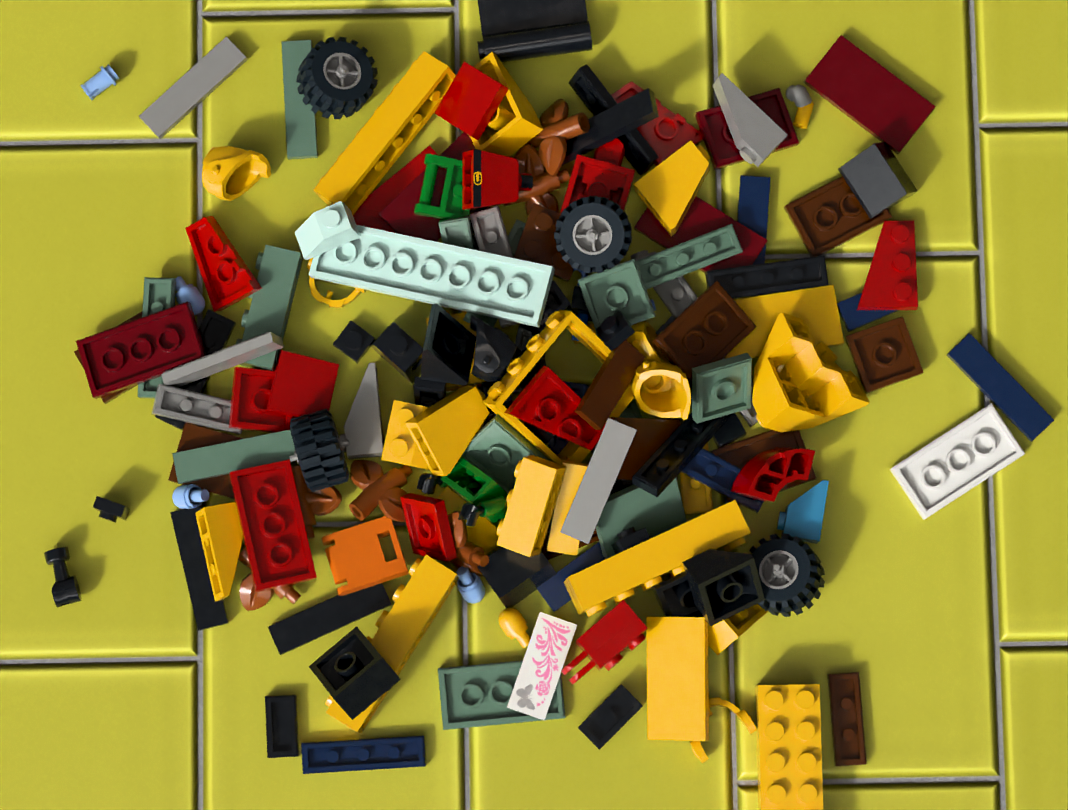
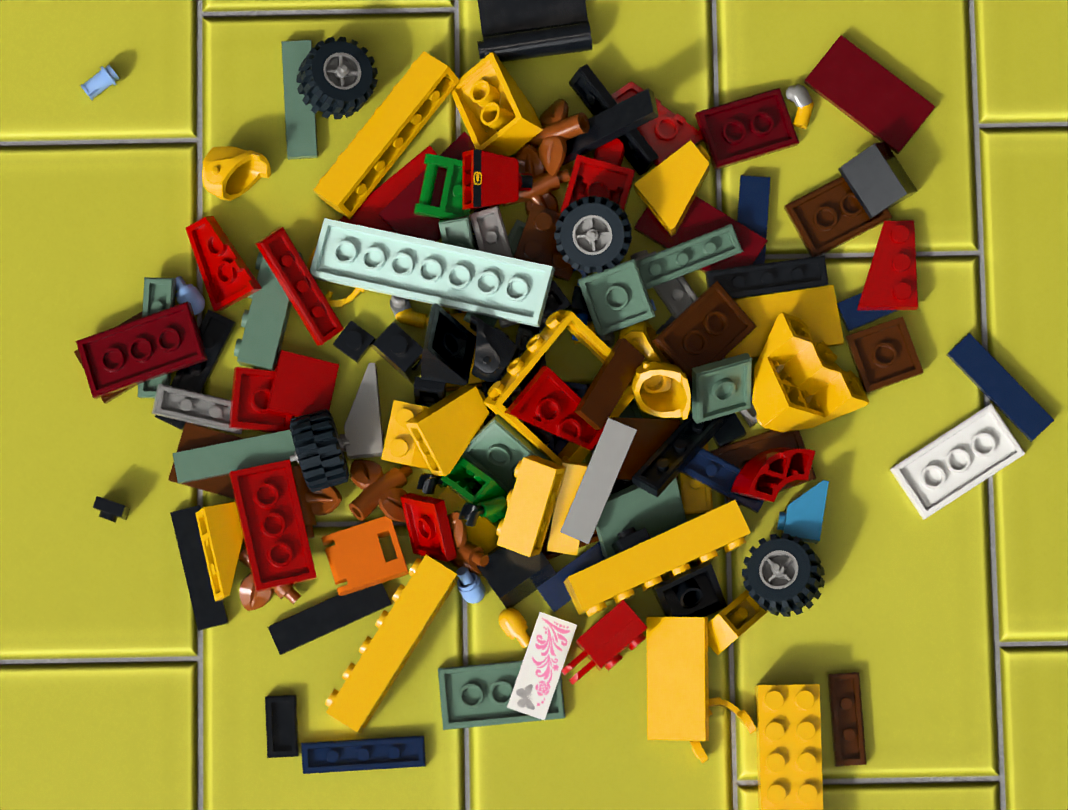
black leg [44,547,81,607] -> none
light grey tile [139,36,247,139] -> none
light grey tile [161,332,284,388] -> none
light blue cylinder [172,484,210,509] -> none
light aqua slope [295,201,361,260] -> none
black slope [309,626,401,720] -> none
red tile [435,62,509,141] -> none
black plate [578,684,643,750] -> none
black plate [596,310,635,351] -> none
black slope [682,549,765,626] -> none
light grey slope [713,73,788,167] -> none
none -> red tile [255,227,344,346]
none -> yellow arm [390,296,428,329]

